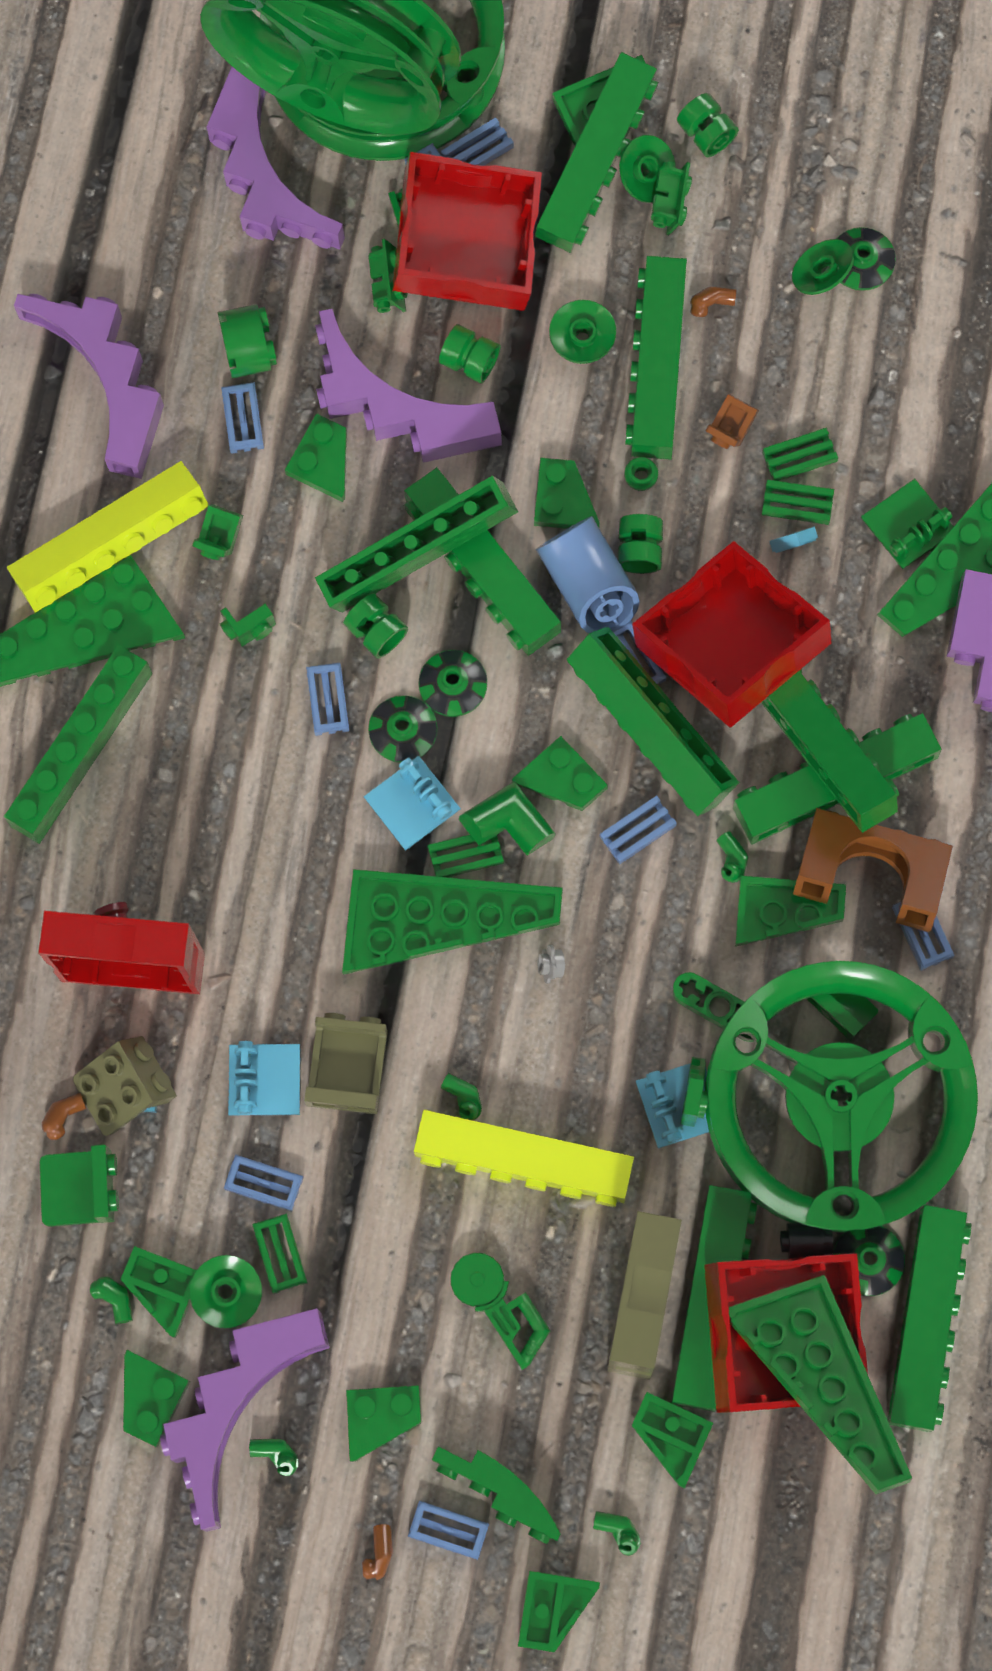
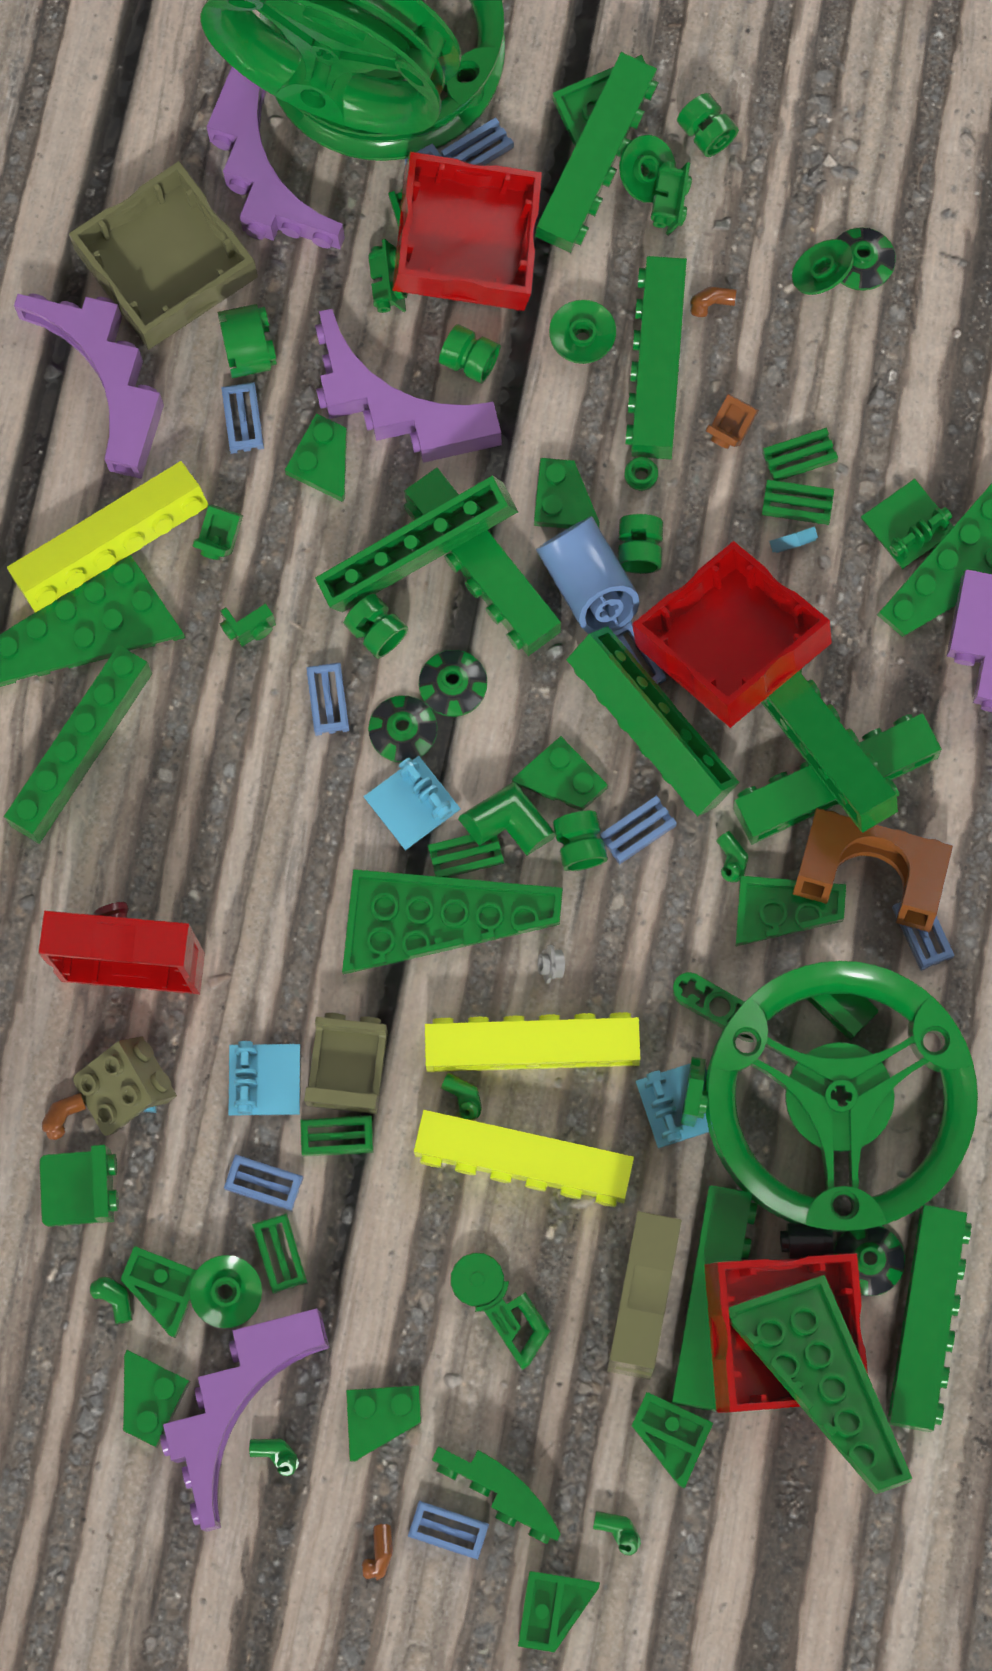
none -> olive tile [69,161,258,350]
none -> green tile [300,1116,374,1157]
none -> neon yellow brick [425,1012,640,1072]
none -> green wheel [553,810,608,871]

